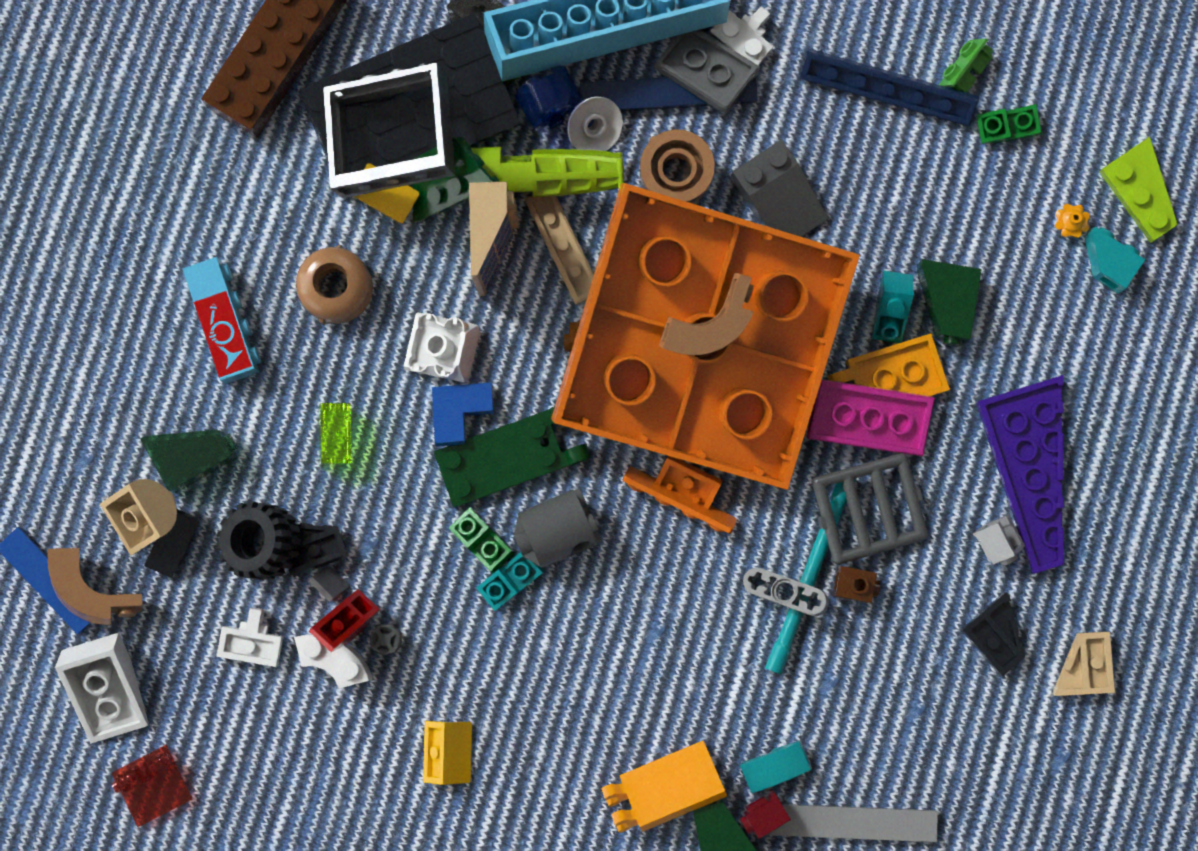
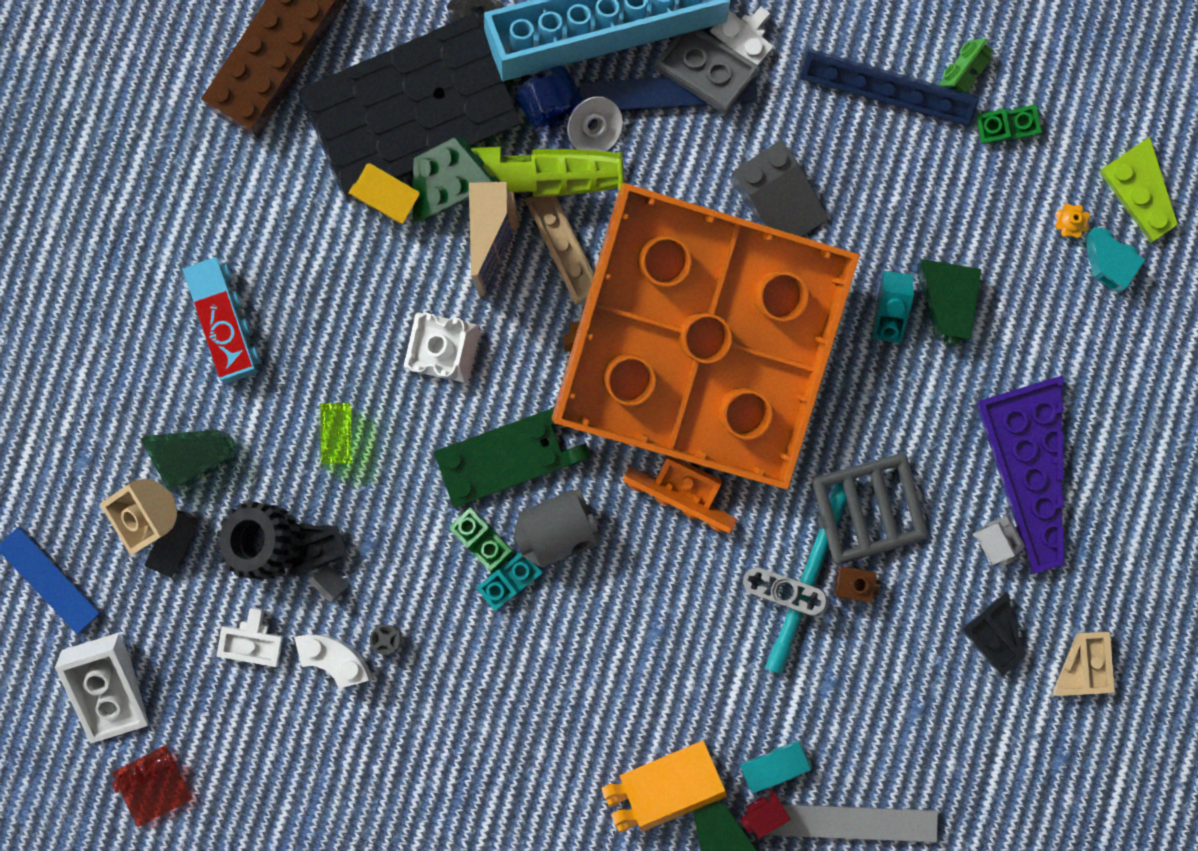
medium nougat arch [48,548,142,625] -> none
medium nougat piece [296,245,373,325] -> none
red slope [309,589,380,653] -> none
flat silver window [324,63,455,198] -> none
yellow panel [423,721,472,785] -> none
blue tile [432,383,494,447] -> none
medium nougat piece [640,129,715,205] -> none
medium nougat arch [659,273,753,355] -> none
dark pink tile [806,379,935,456] -> none
light orange tile [827,333,950,396] -> none

